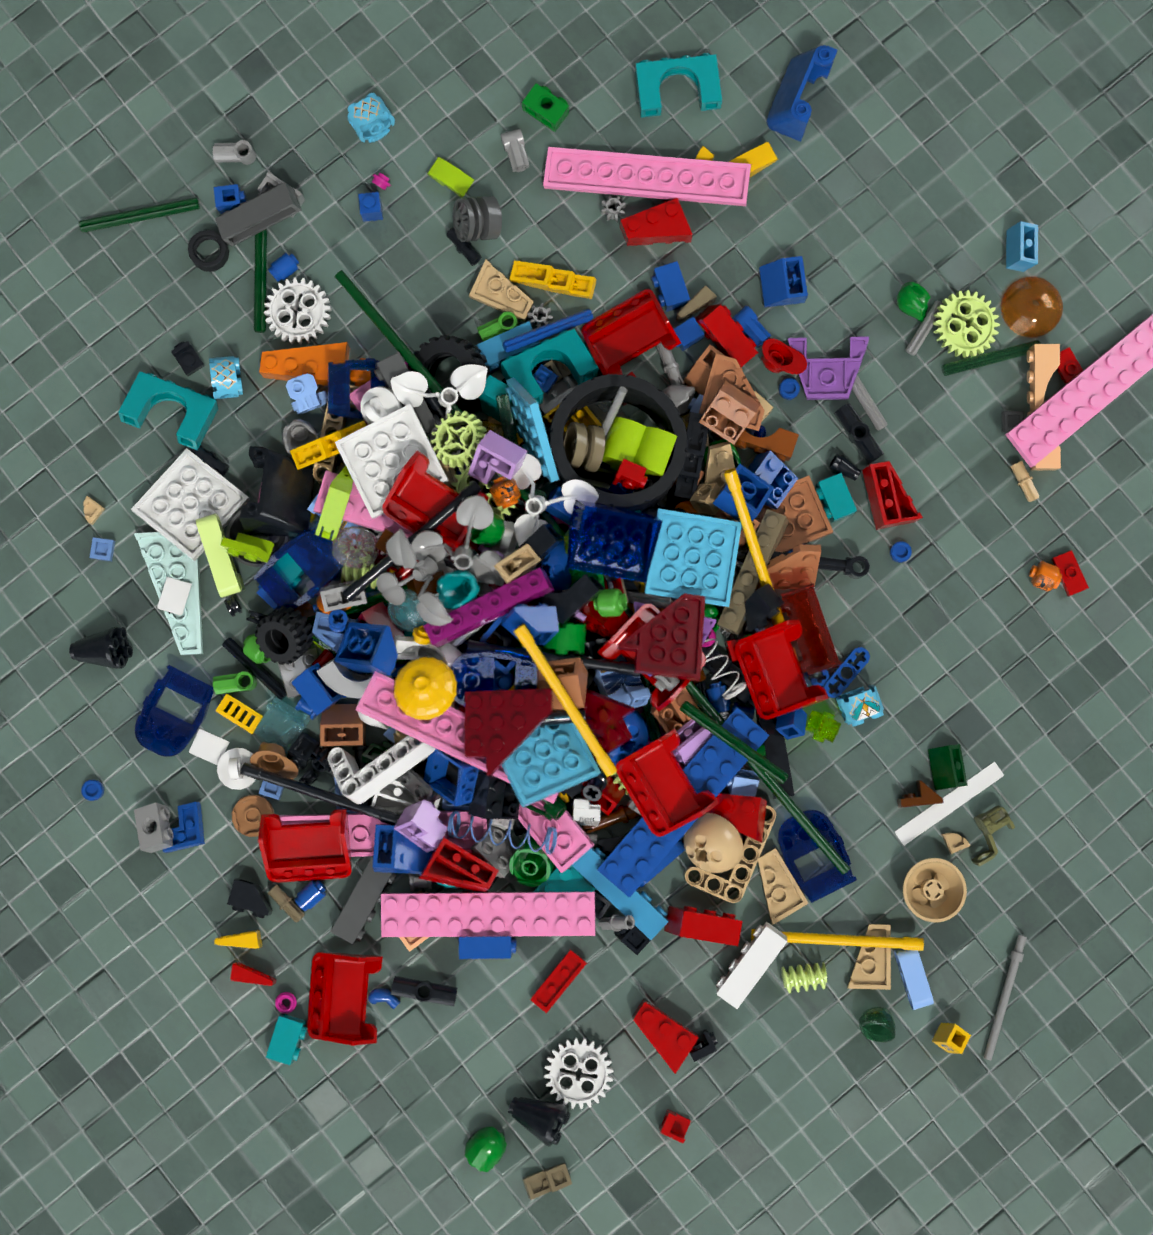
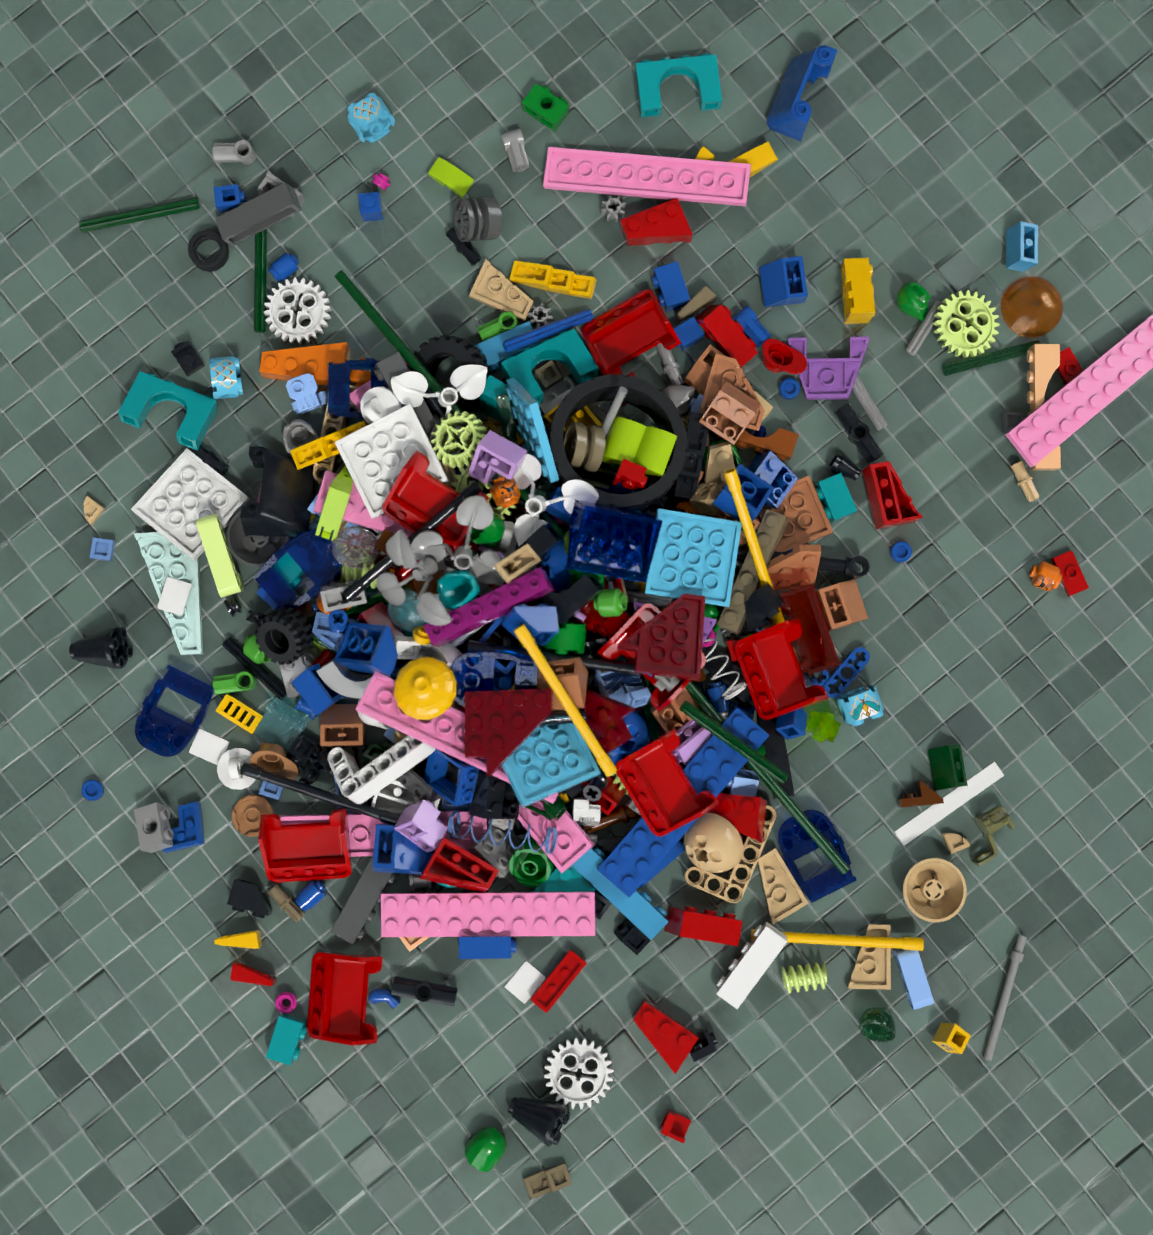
lime bracket [220,533,274,563] -> none
blue tile [533,364,559,394] -> none
light grey axle [598,914,635,932] -> none
none -> white sticker [505,961,546,1004]
none -> nougat slope [815,579,868,632]
none -> yellow wedge [841,258,876,324]

